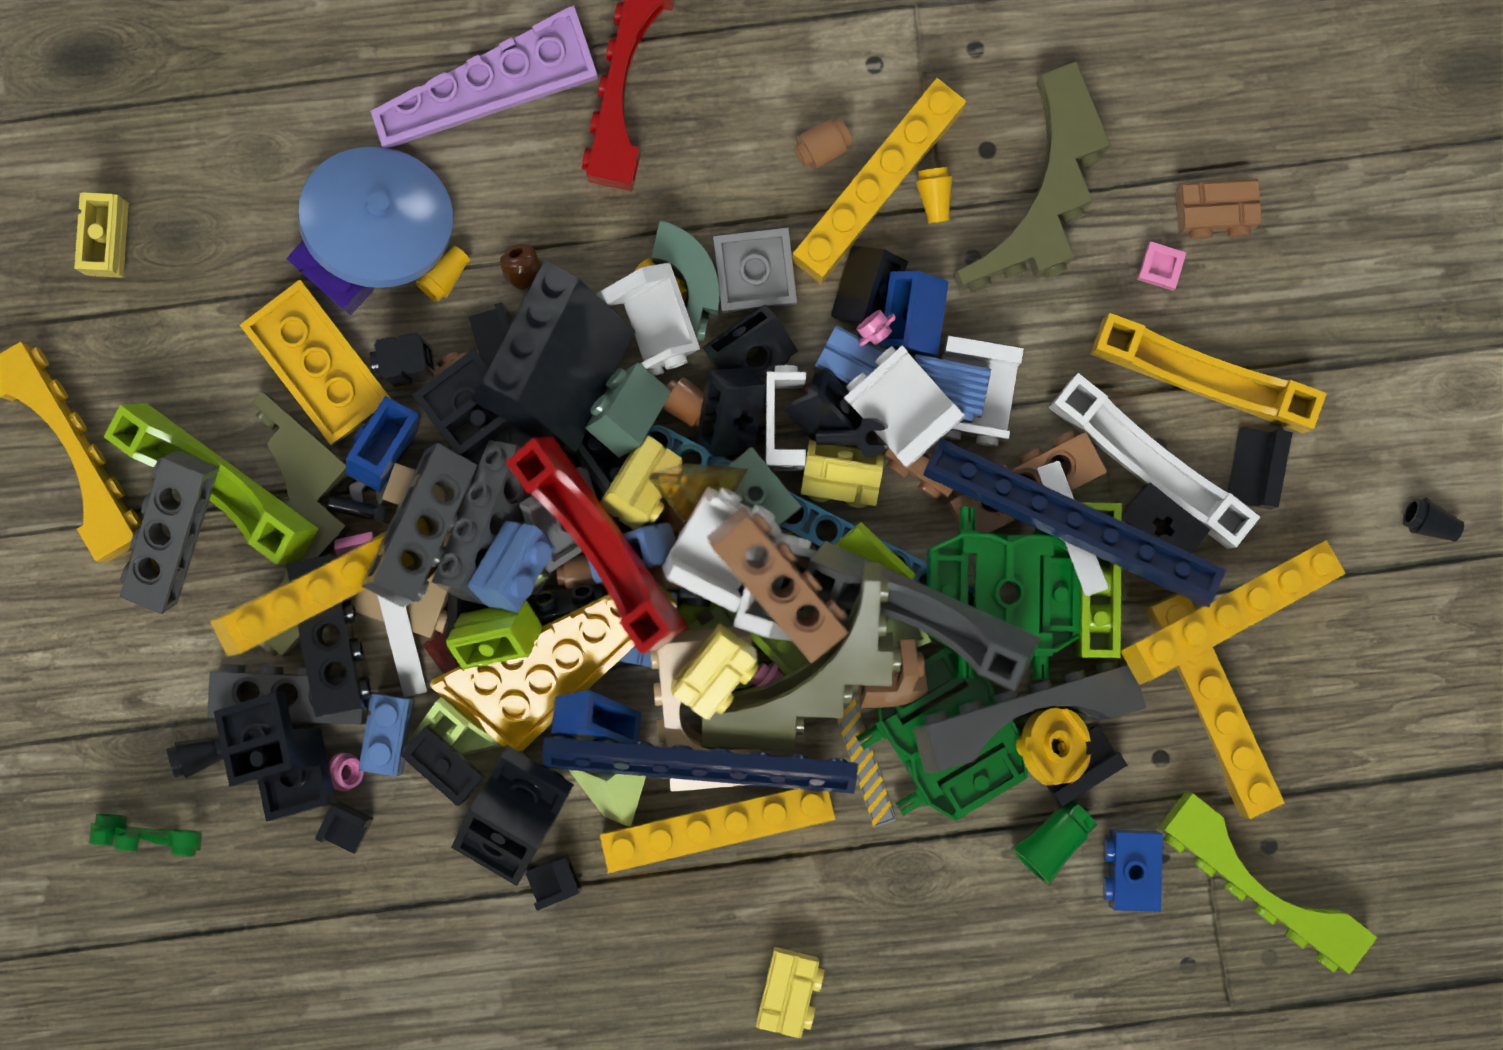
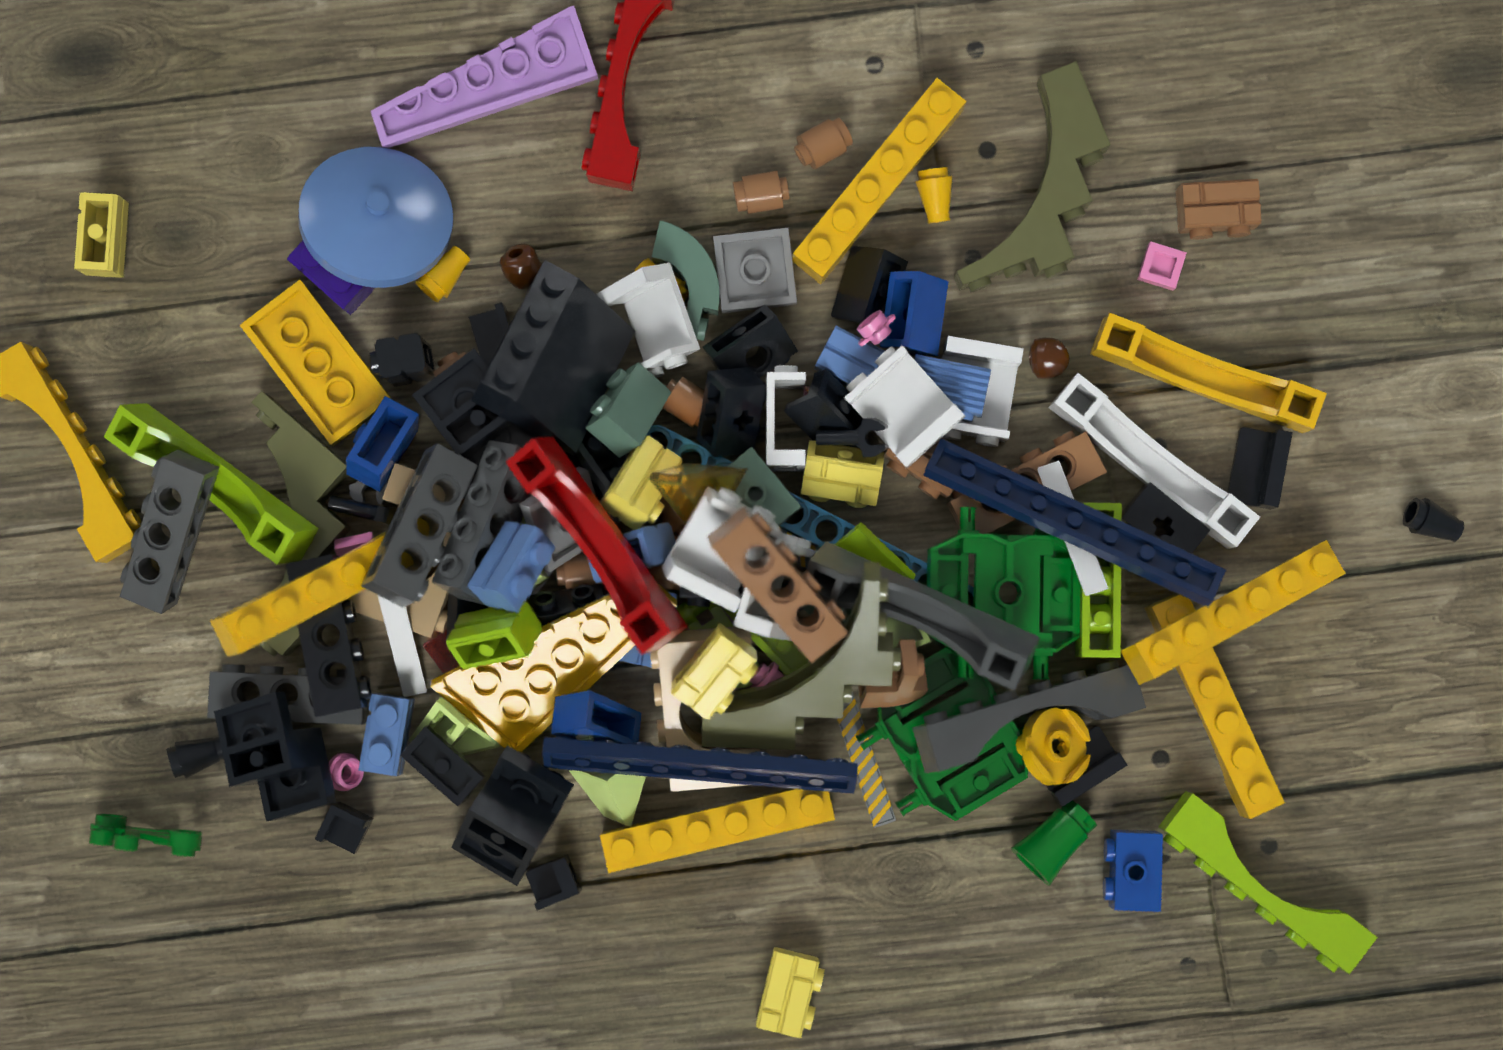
none -> medium nougat brick [733,170,790,214]
none -> reddish brown piece [1029,337,1070,379]

